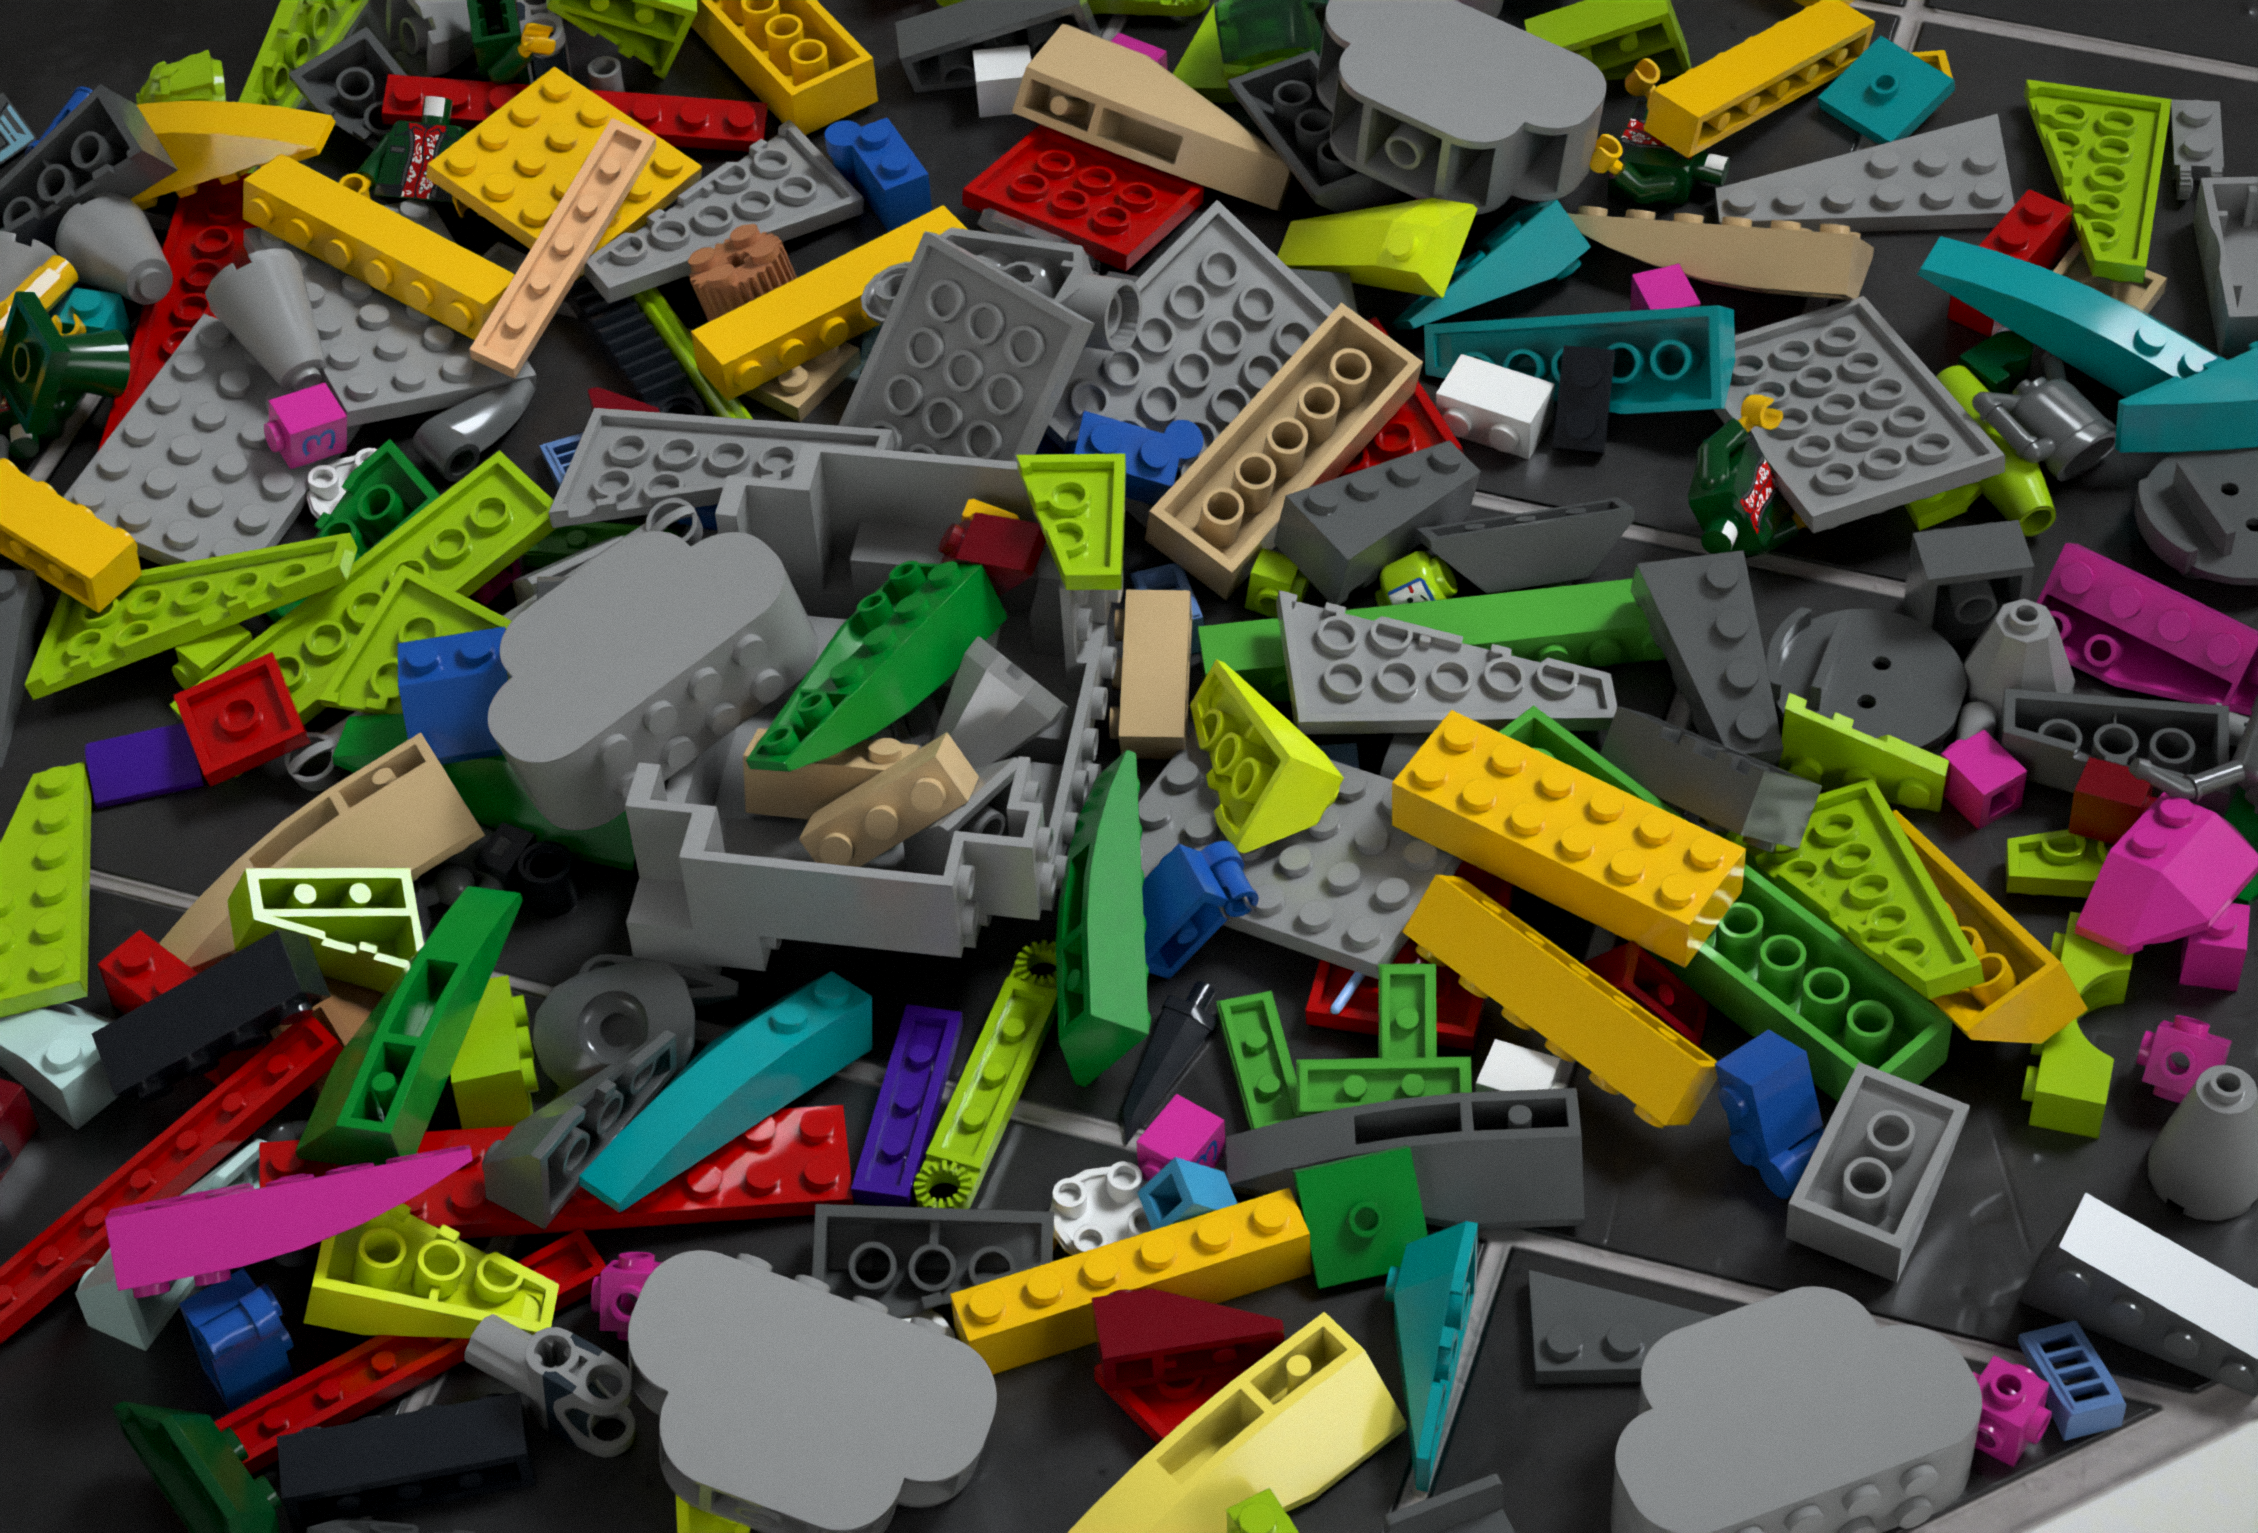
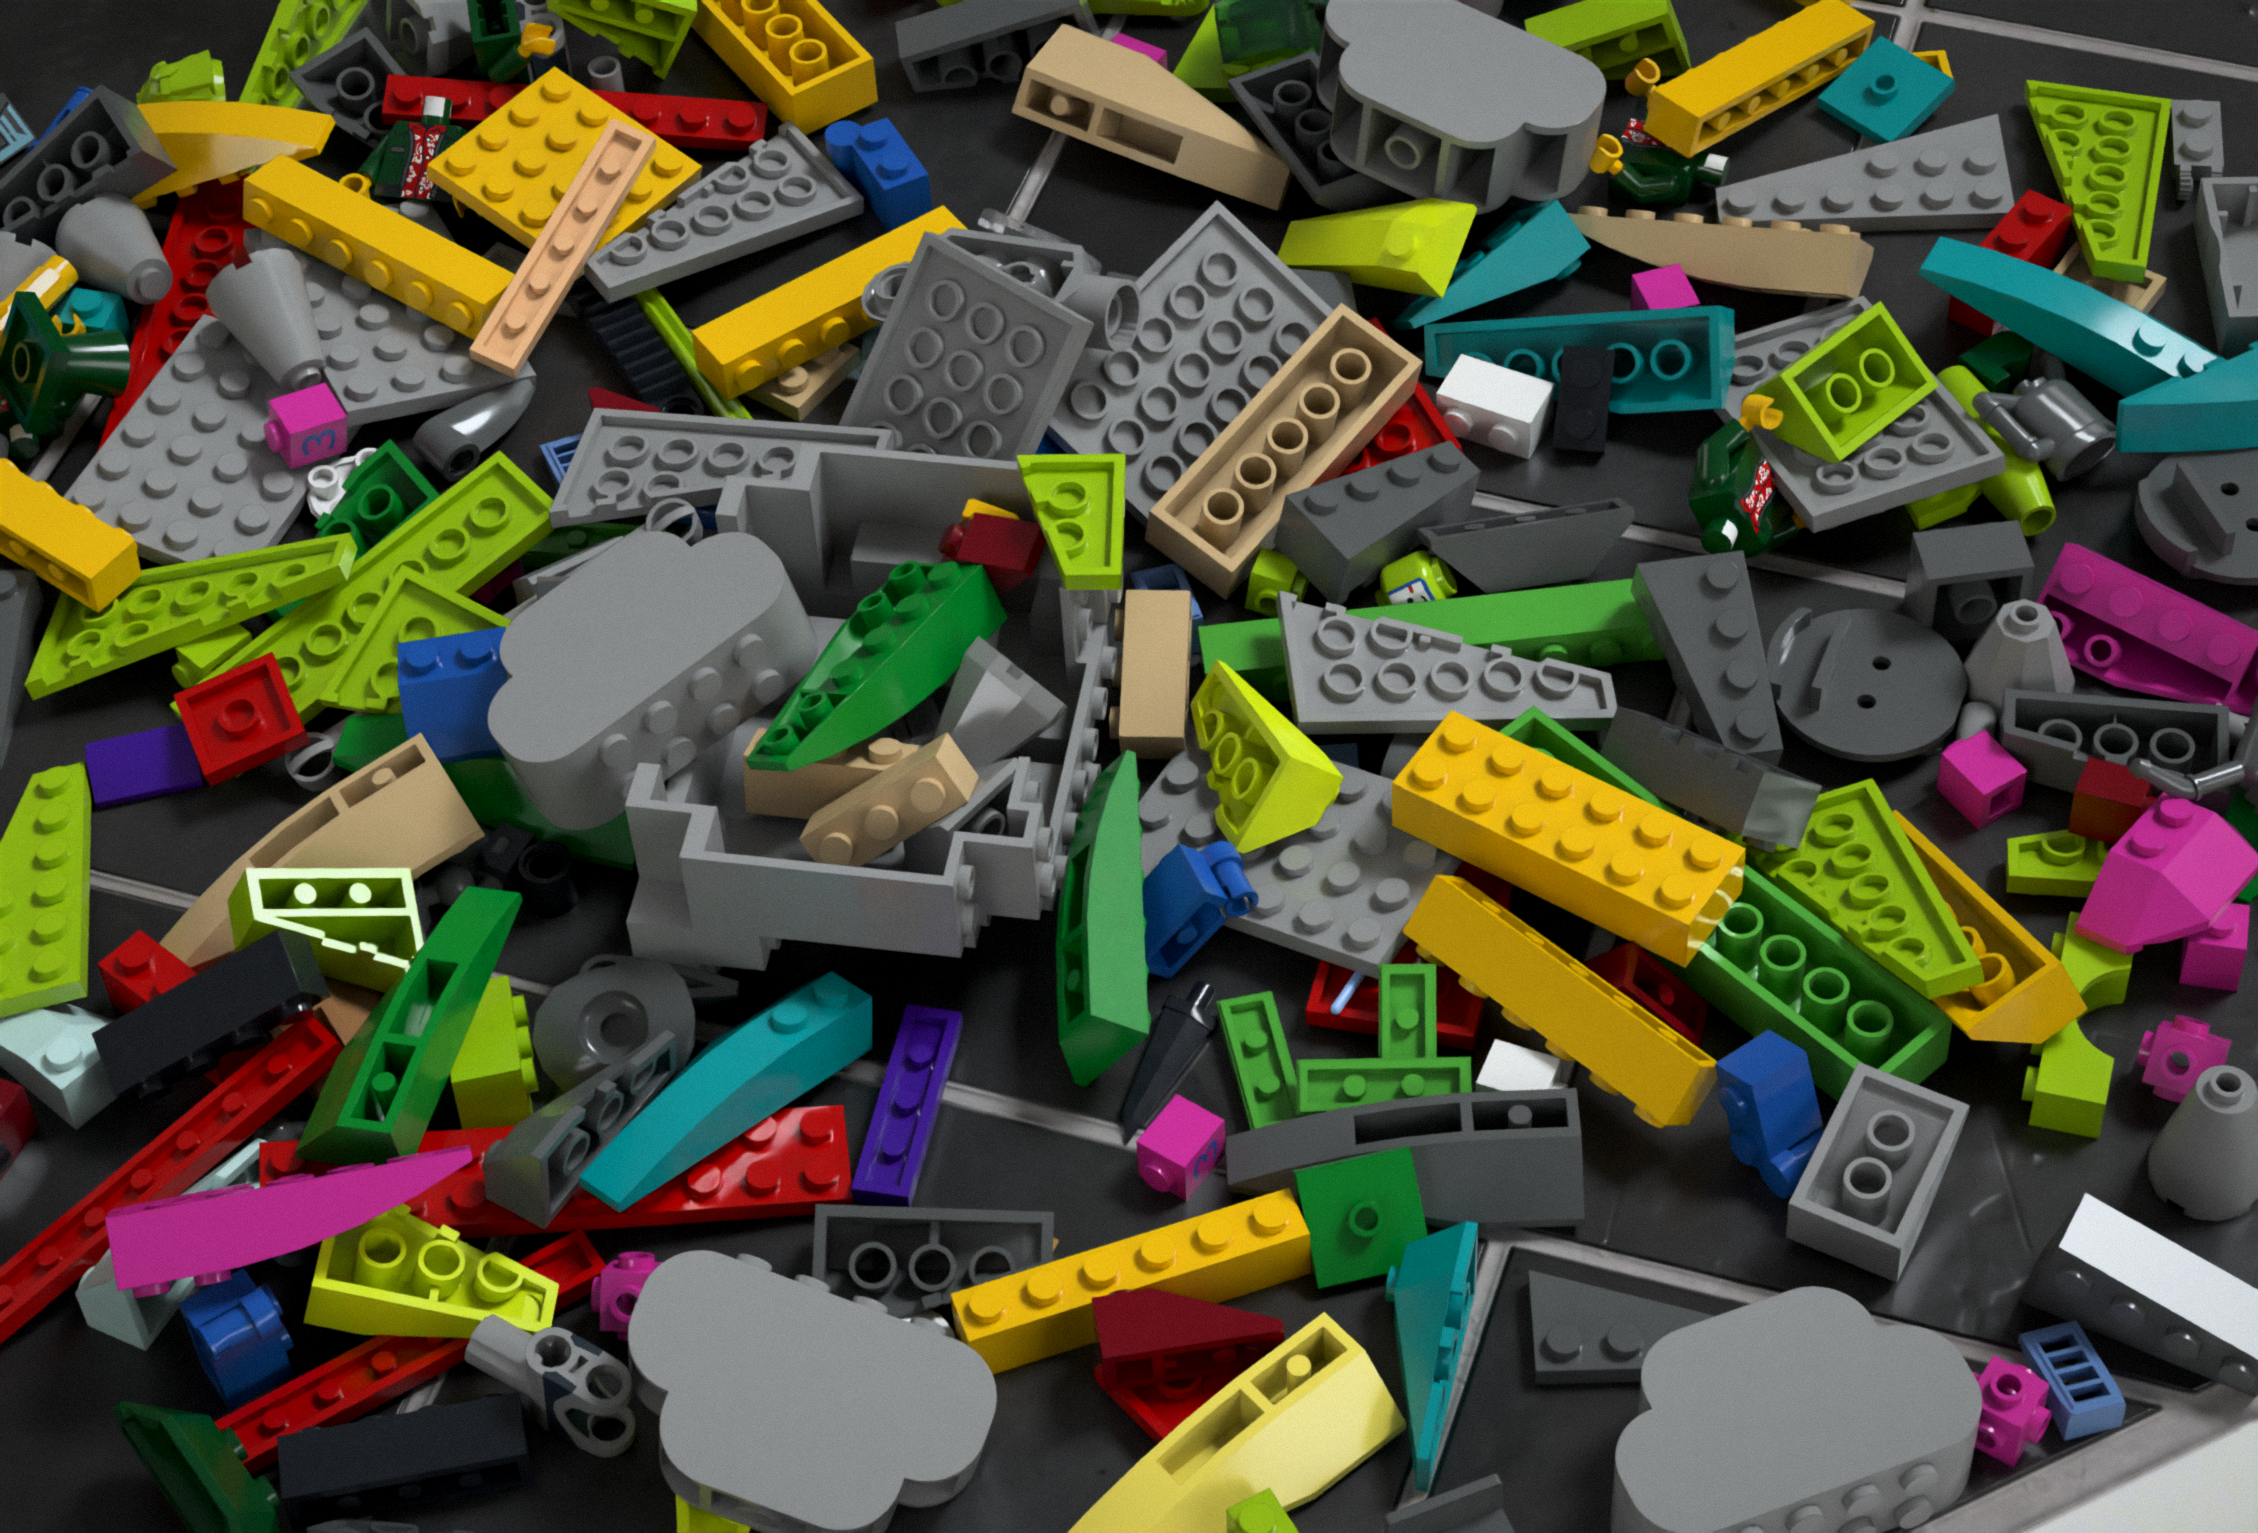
nougat brick [688,224,797,322] -> none
lime plate [913,940,1058,1209] -> none
red plate [962,124,1204,271] -> none
white brick [973,45,1031,118] -> none
white dish [1049,1161,1152,1255] -> none
blue hinge [1064,411,1203,506] -> none
dark azure brick [1137,1157,1237,1230] -> none
lime wing [1778,692,1949,812] -> none
none -> lime slope [1747,301,1939,464]

